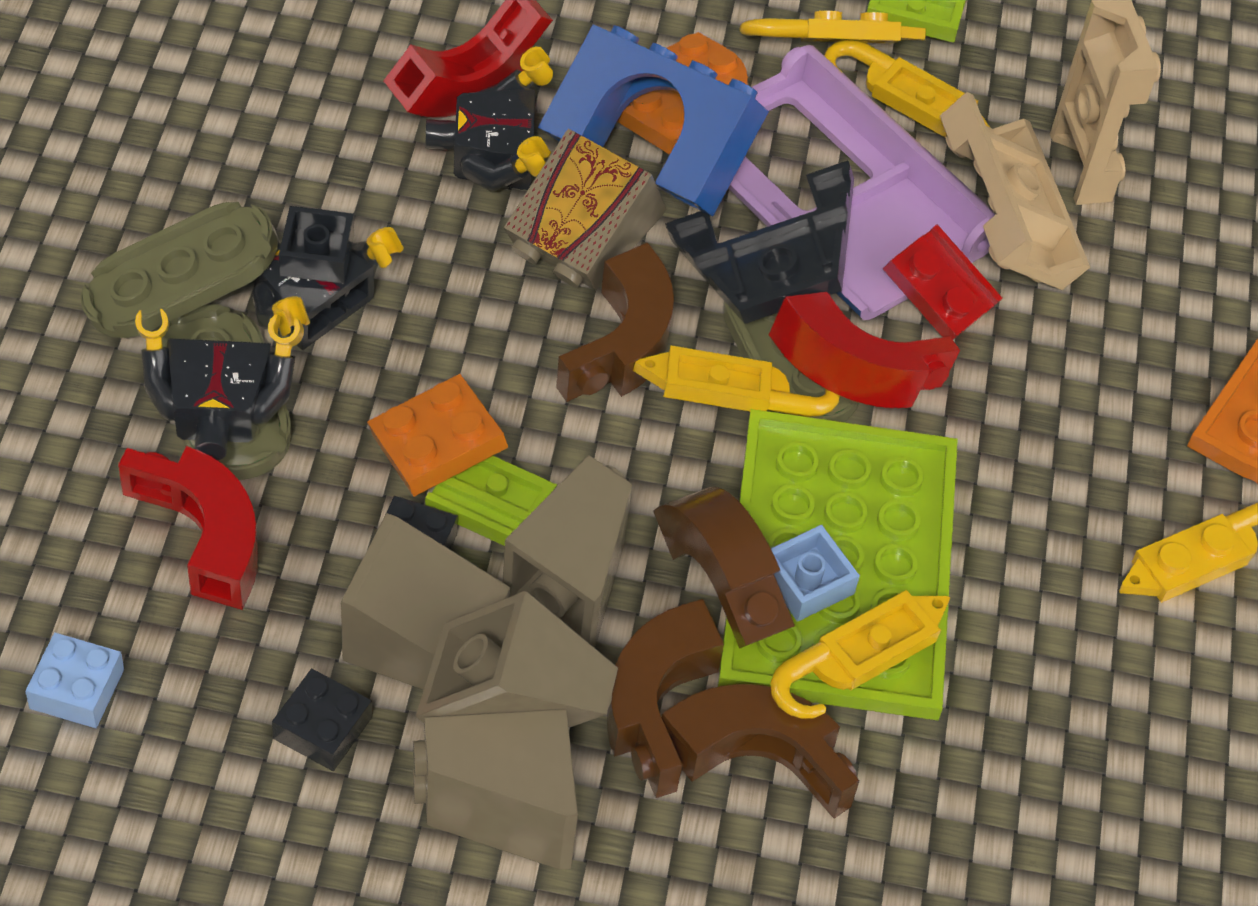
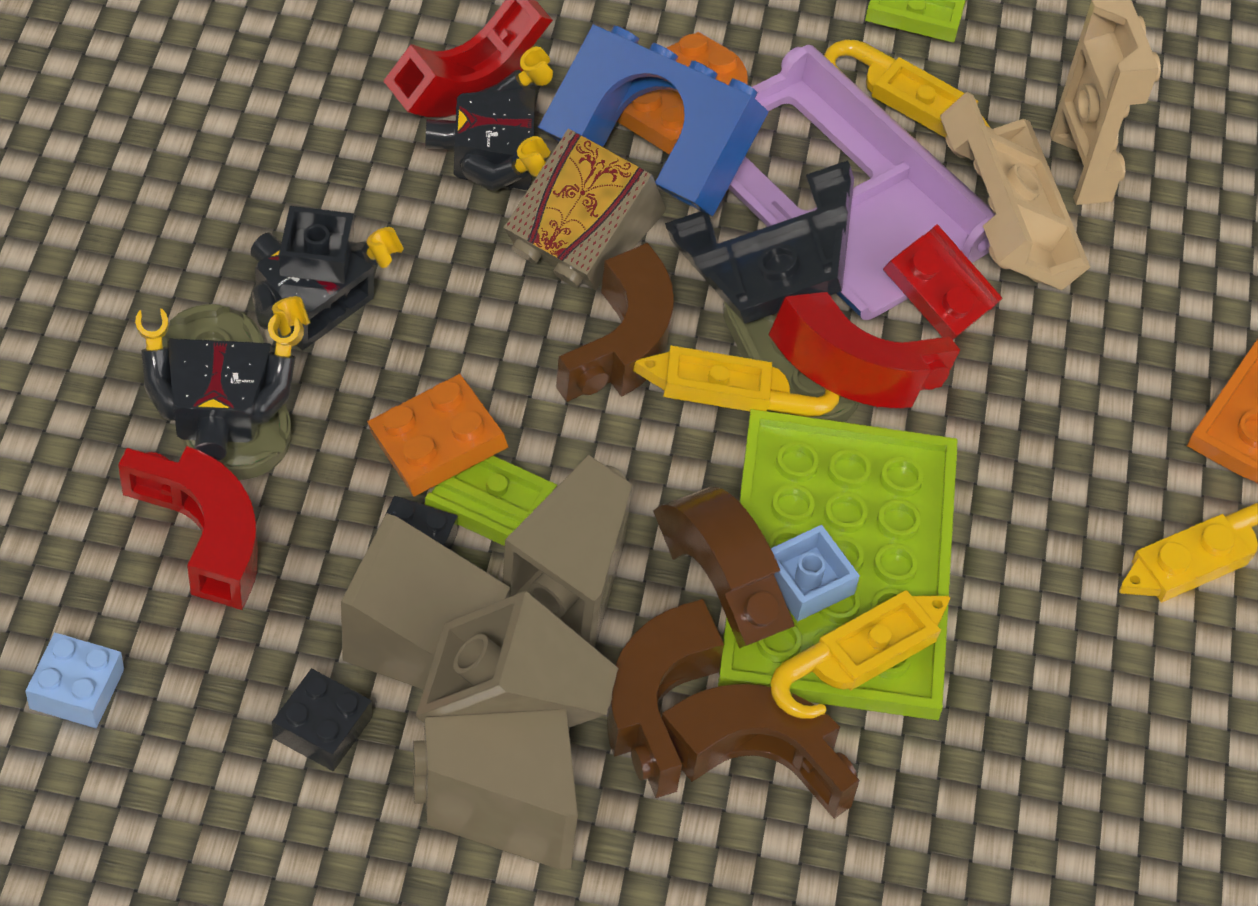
olive tile [81,202,278,338] -> none
yellow plate [739,11,926,44] -> none

